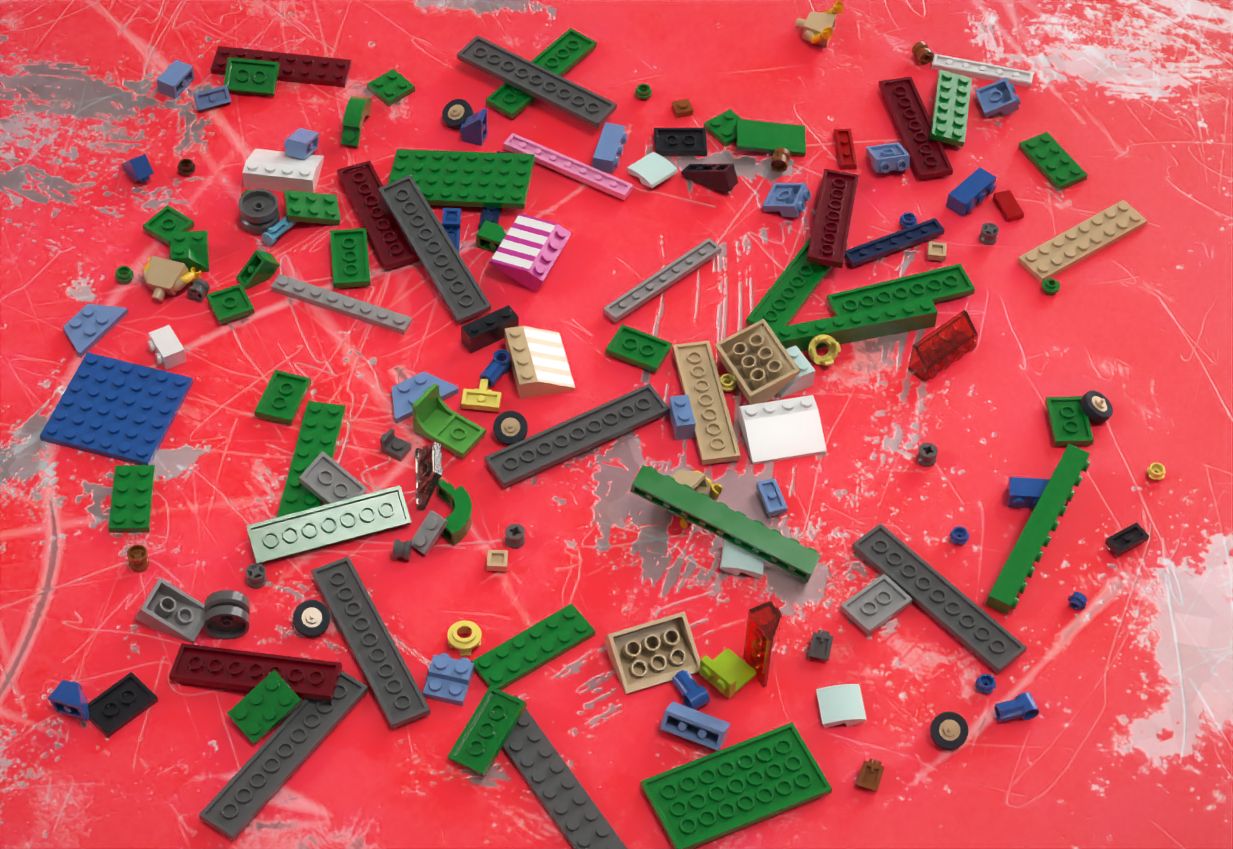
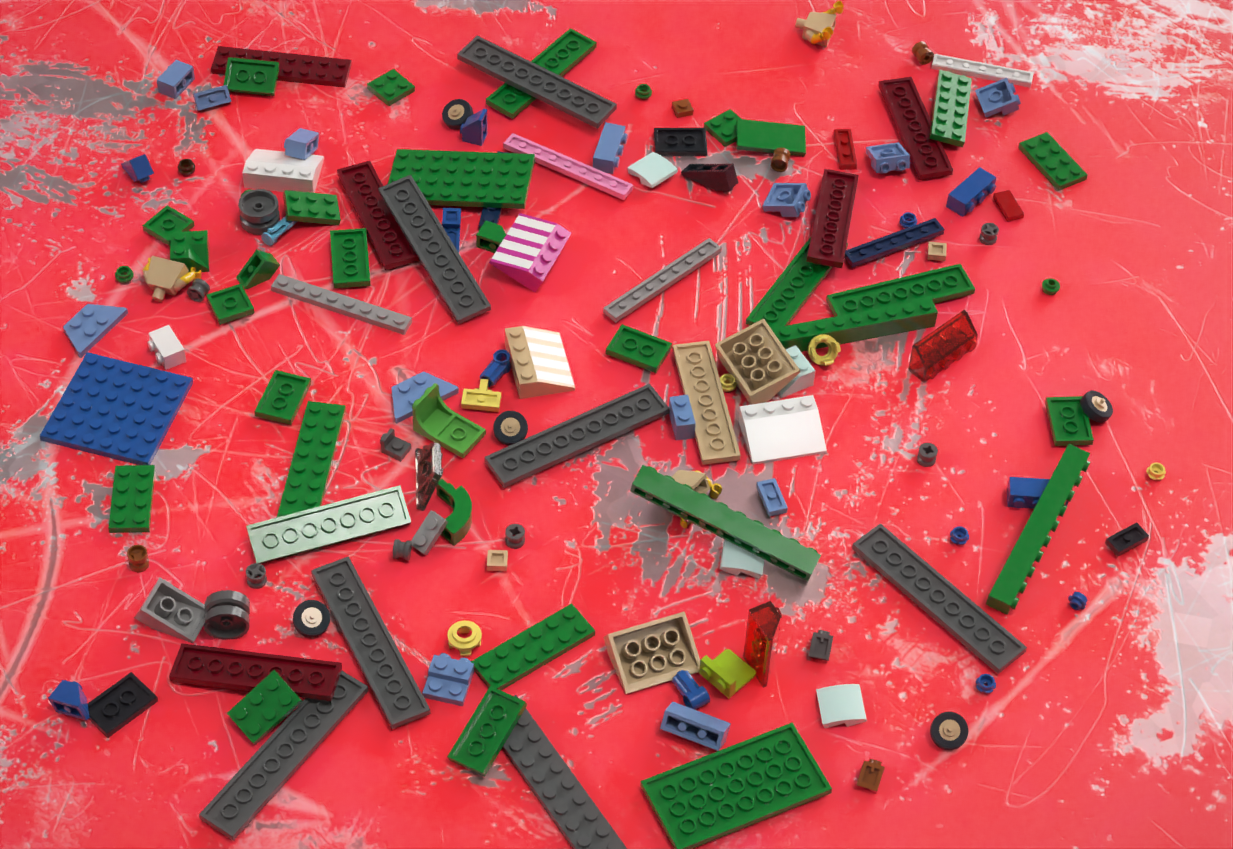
light grey plate [297,451,368,504] -> none
green arch [341,96,372,147] -> none
black brick [461,305,519,353] -> none
light grey plate [840,574,913,635] -> none
blue piece [994,692,1040,722] -> none
tan plate [1017,199,1148,283] -> none

